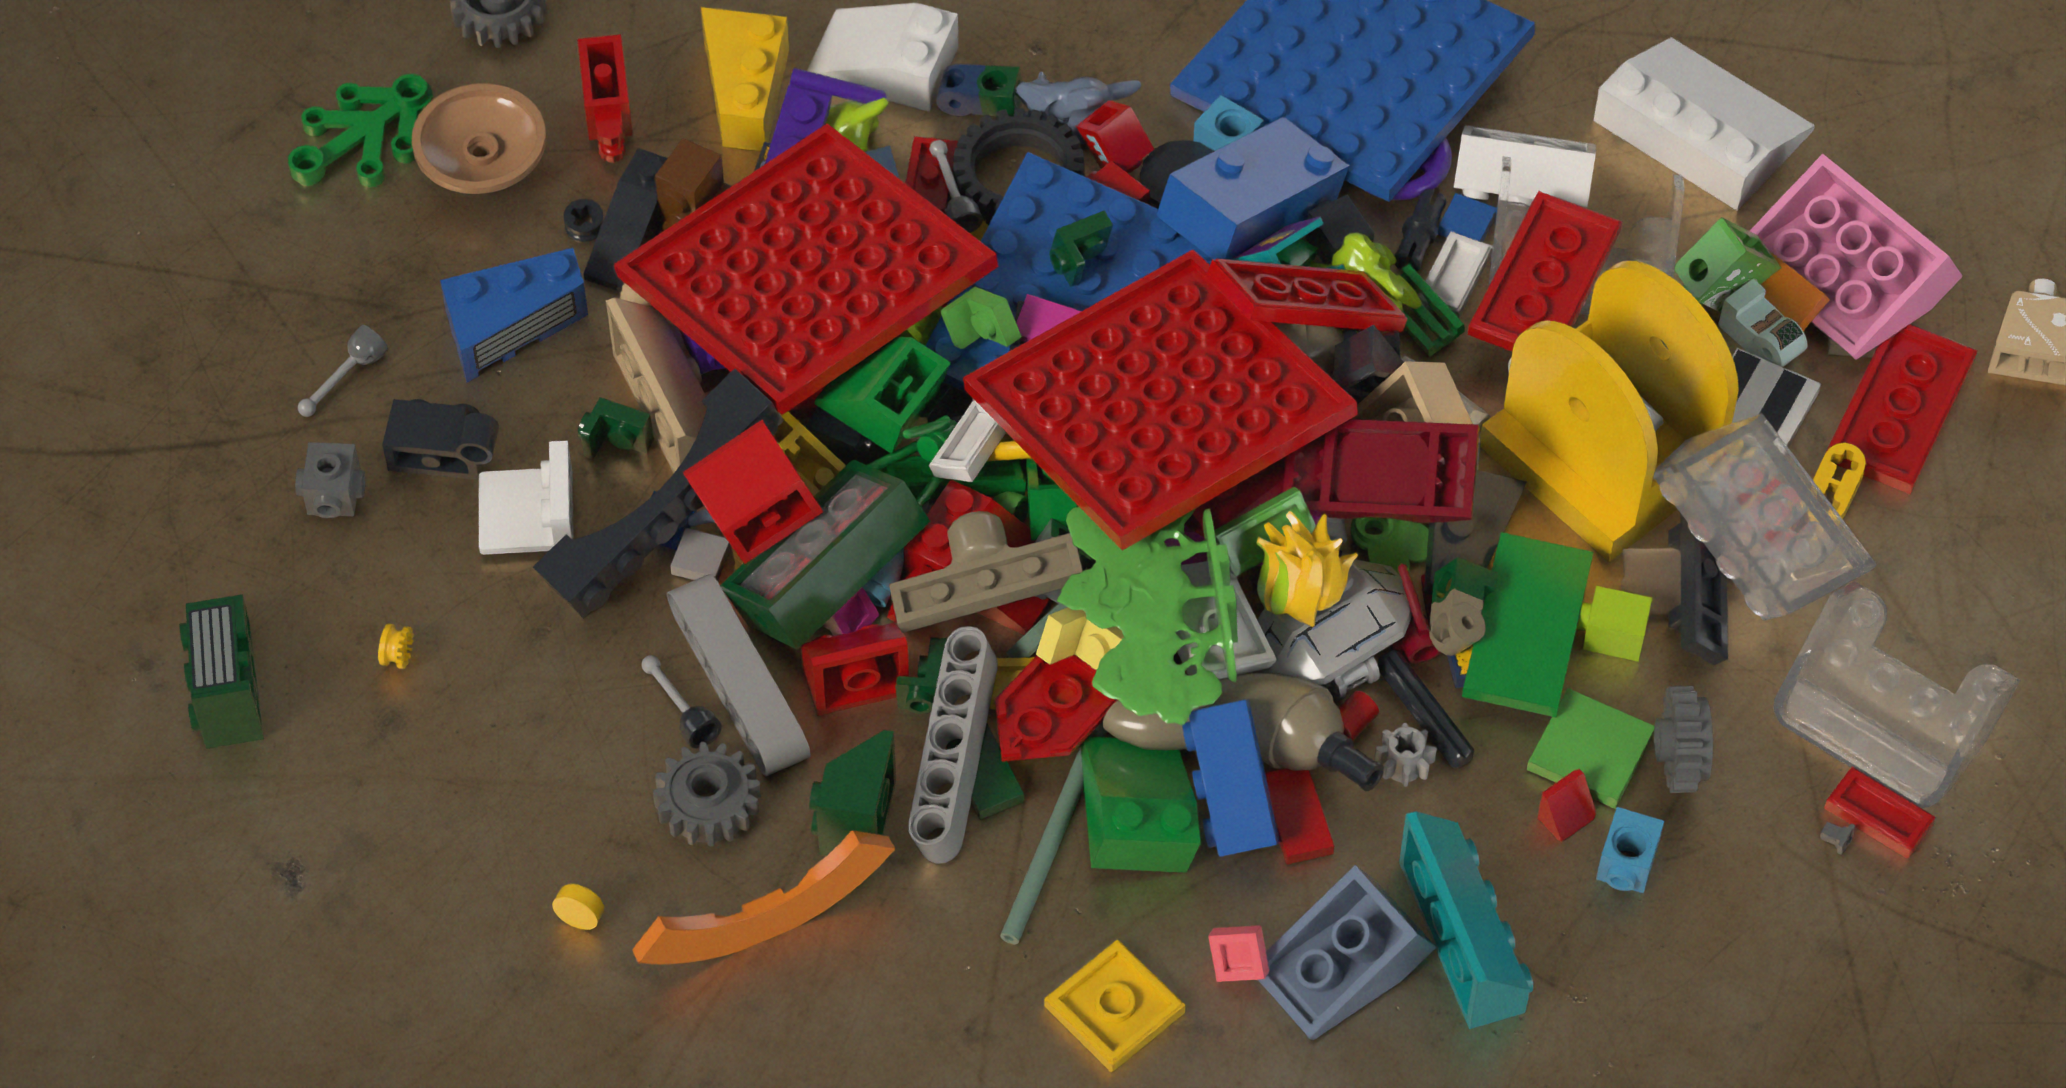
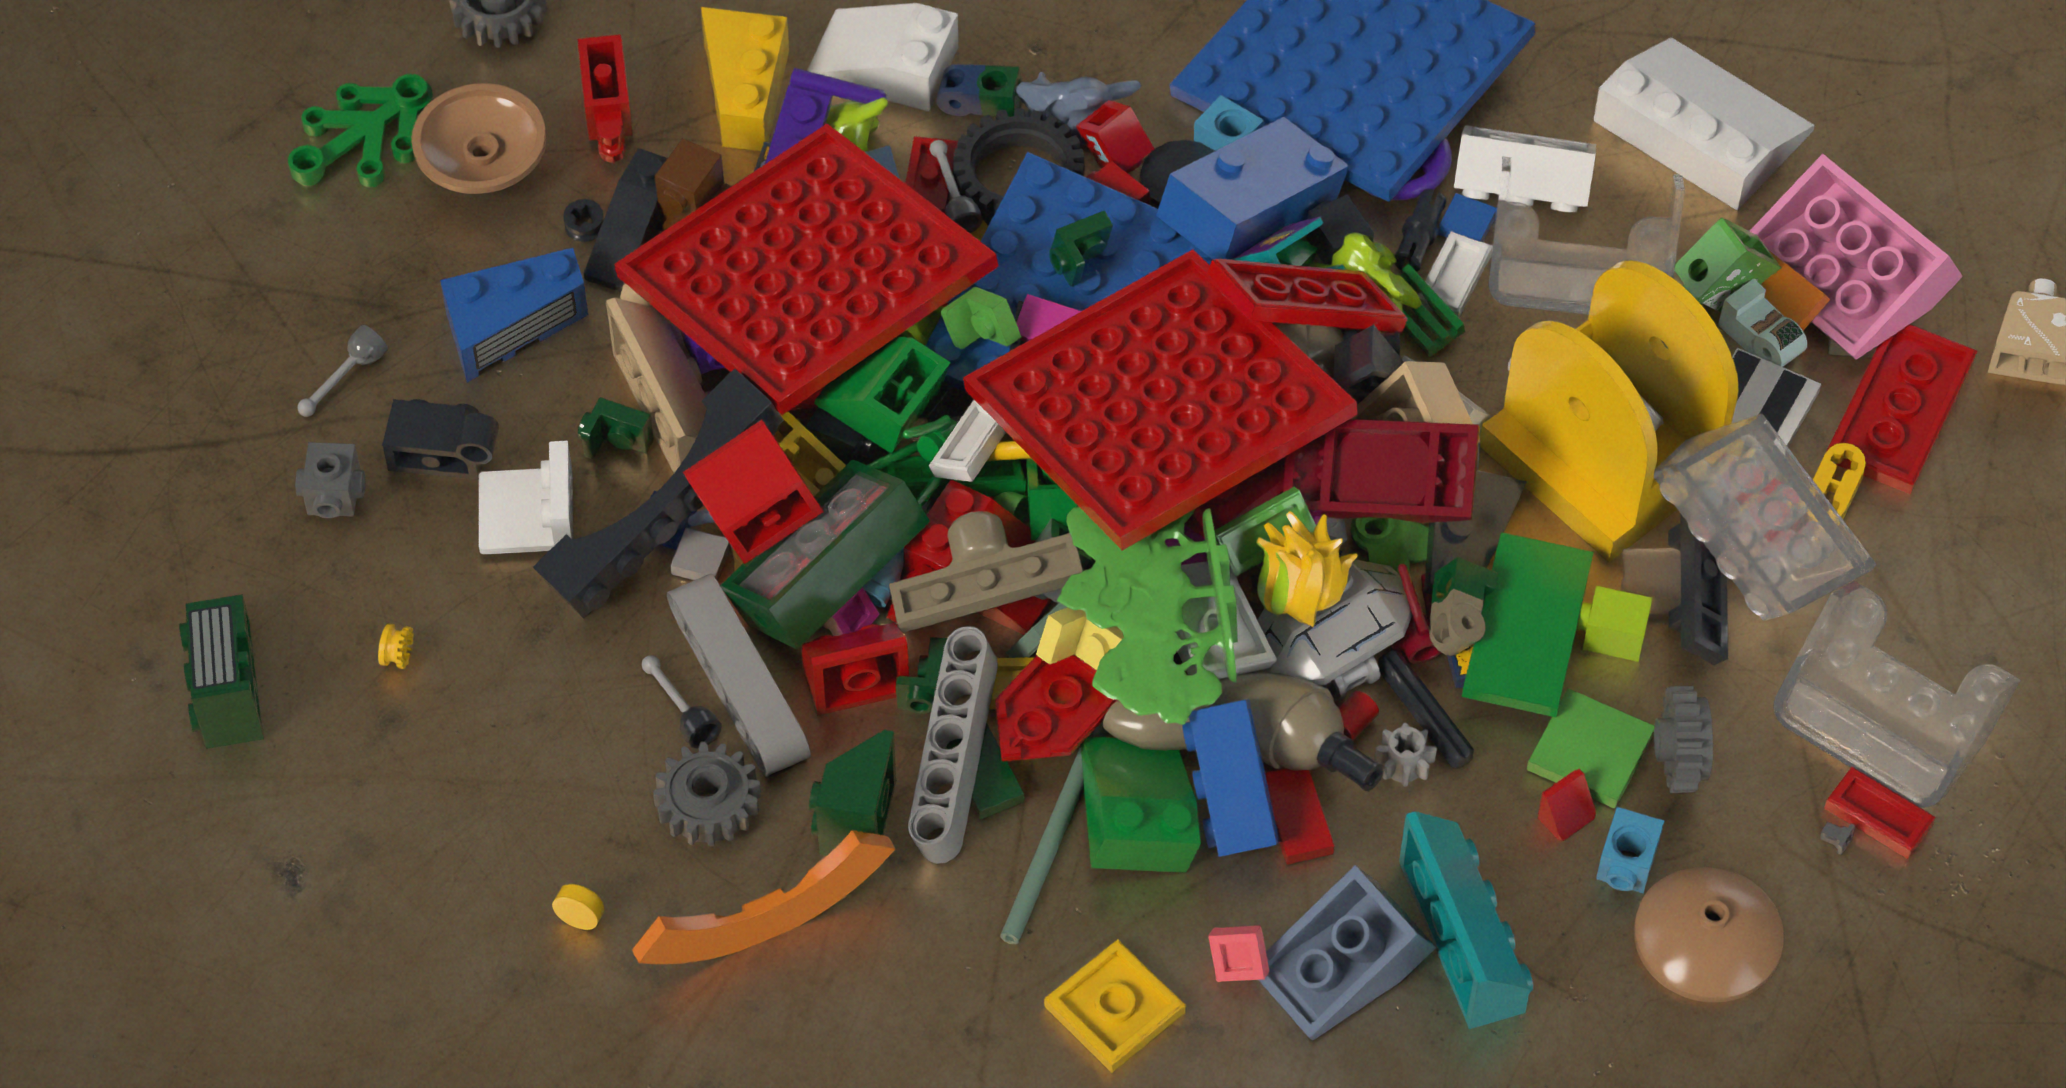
red tile [1468,191,1622,351] -> none
none -> medium nougat dish [1634,866,1784,1003]

